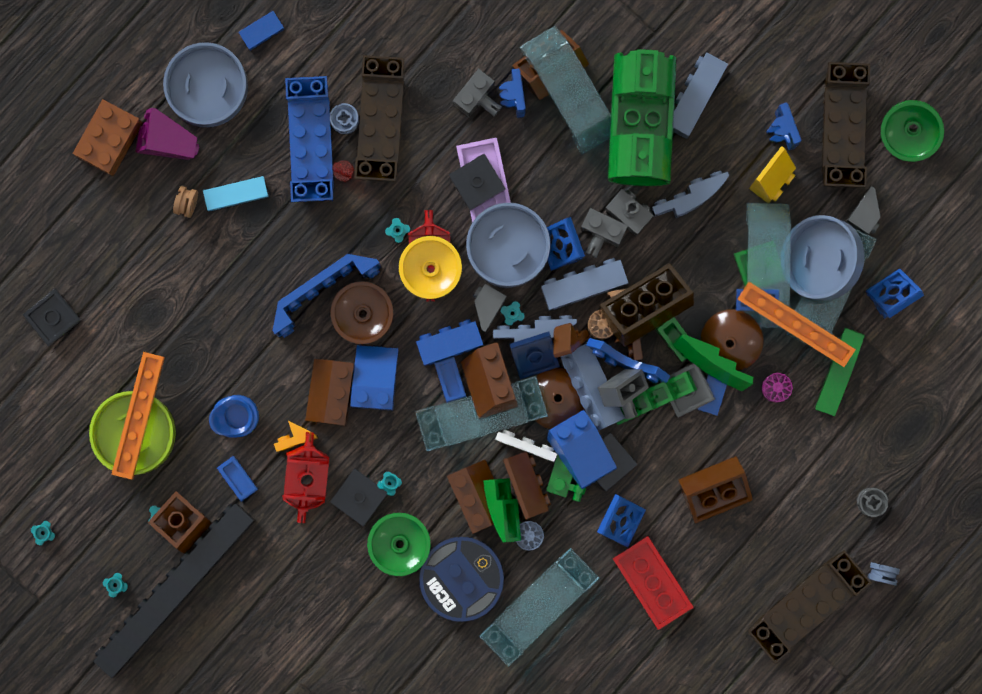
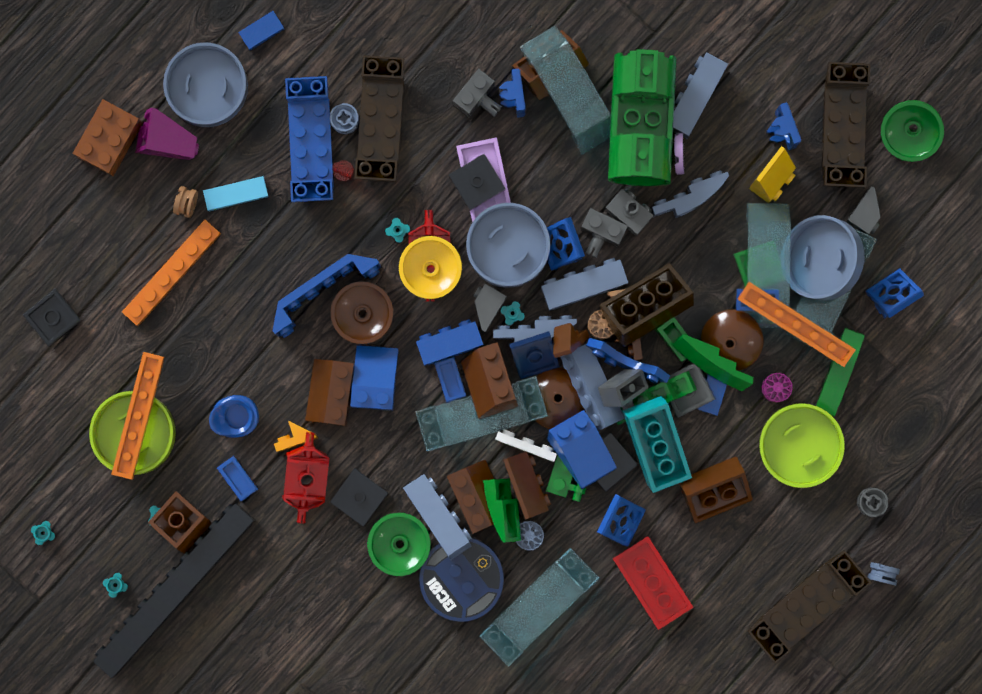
teal plate [377,472,402,496] -> none
none -> orange plate [122,220,221,326]
none -> sand blue brick [403,474,472,560]
none -> teal brick [623,396,692,493]
none -> lavender tile [674,133,685,174]
none -> lime piece [759,403,845,488]

